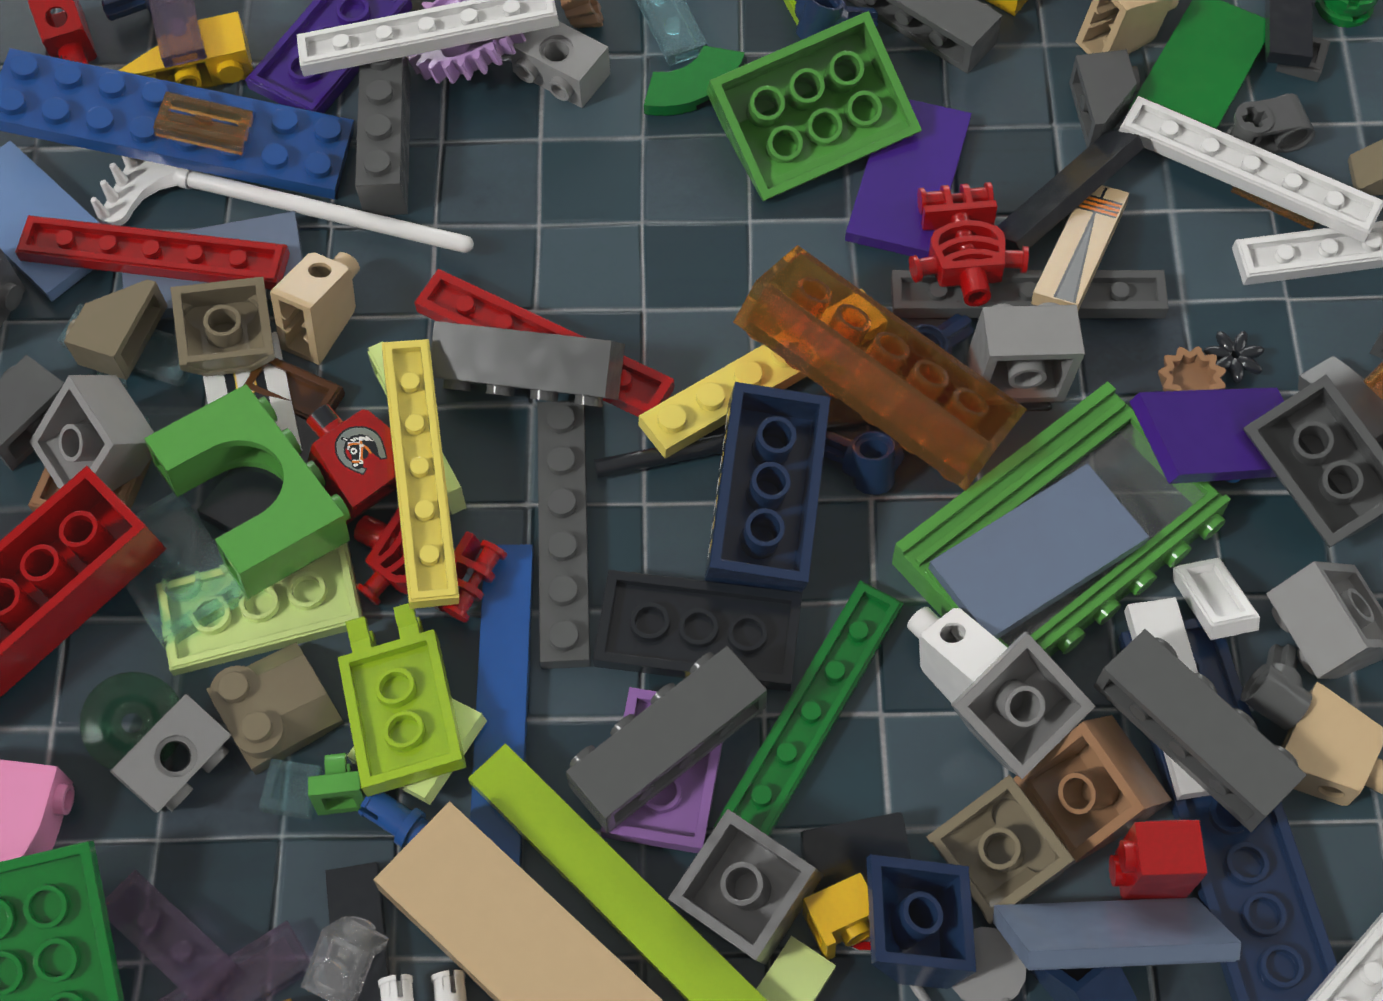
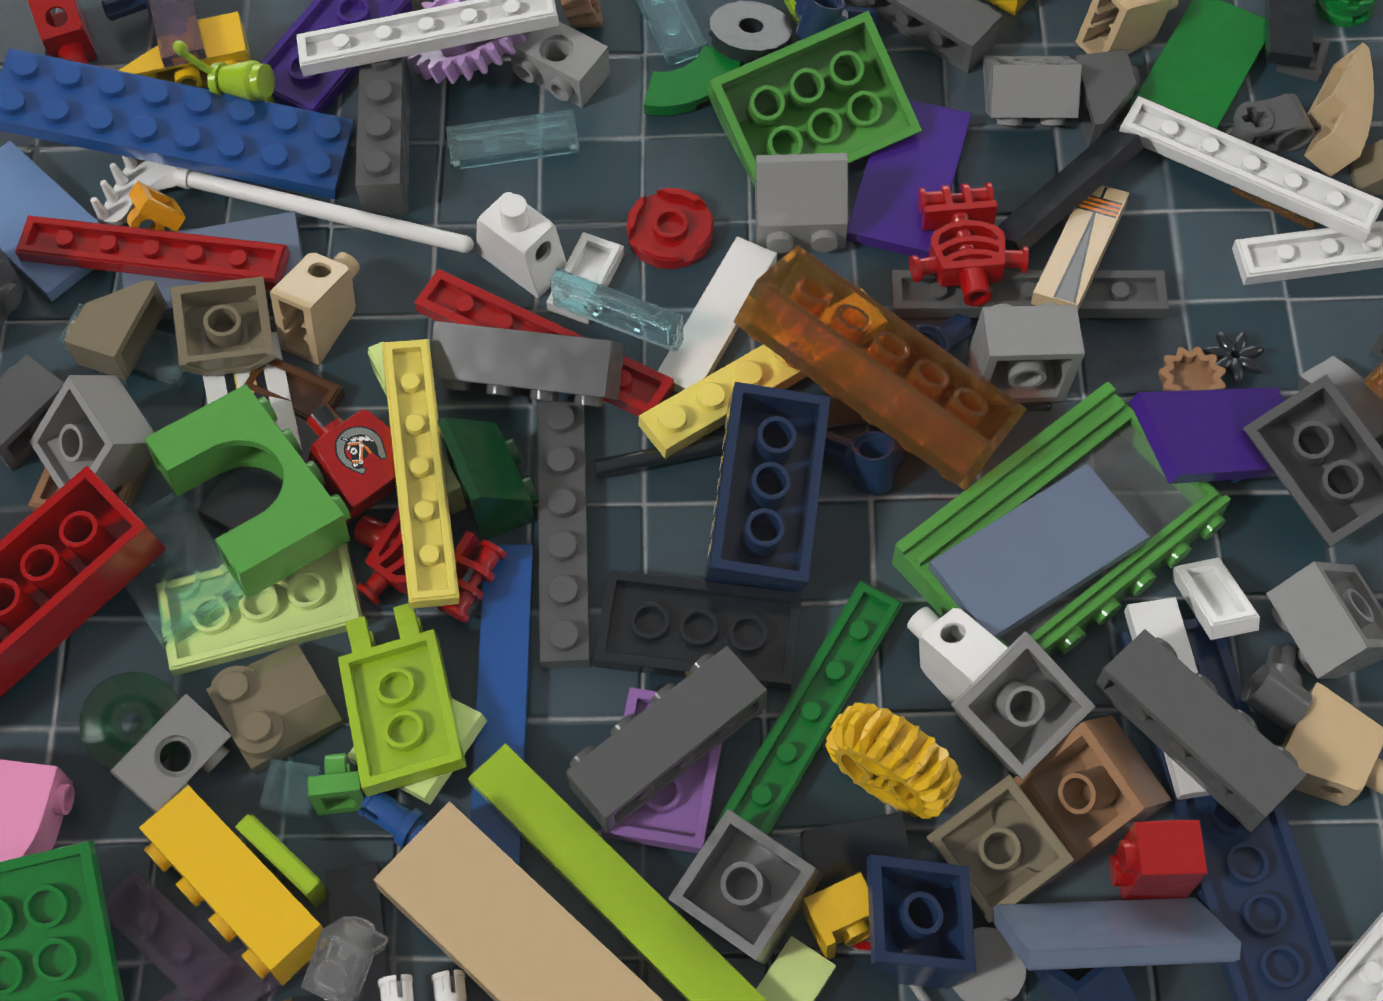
clear orange tile [153,92,254,155] -> none
none -> light orange tile [127,180,186,232]
none -> yellow brick [139,785,331,986]
none -> lime piece [173,40,275,103]
none -> lime tile [235,814,327,909]
none -> dark green slope [437,417,539,540]
none -> clear light blue tile [446,109,580,171]
none -> white torso [476,192,567,299]
none -> white tile [546,232,624,324]
none -> clear light blue tile [550,268,684,352]
none -> red tile [626,187,714,269]
none -> white tile [658,237,777,393]
none -> tile [708,1,793,63]
none -> light grey slope [755,153,848,254]
none -> yellow gear [825,702,962,819]
none -> light grey slope [982,55,1082,125]
none -> tan slope [1304,43,1374,177]

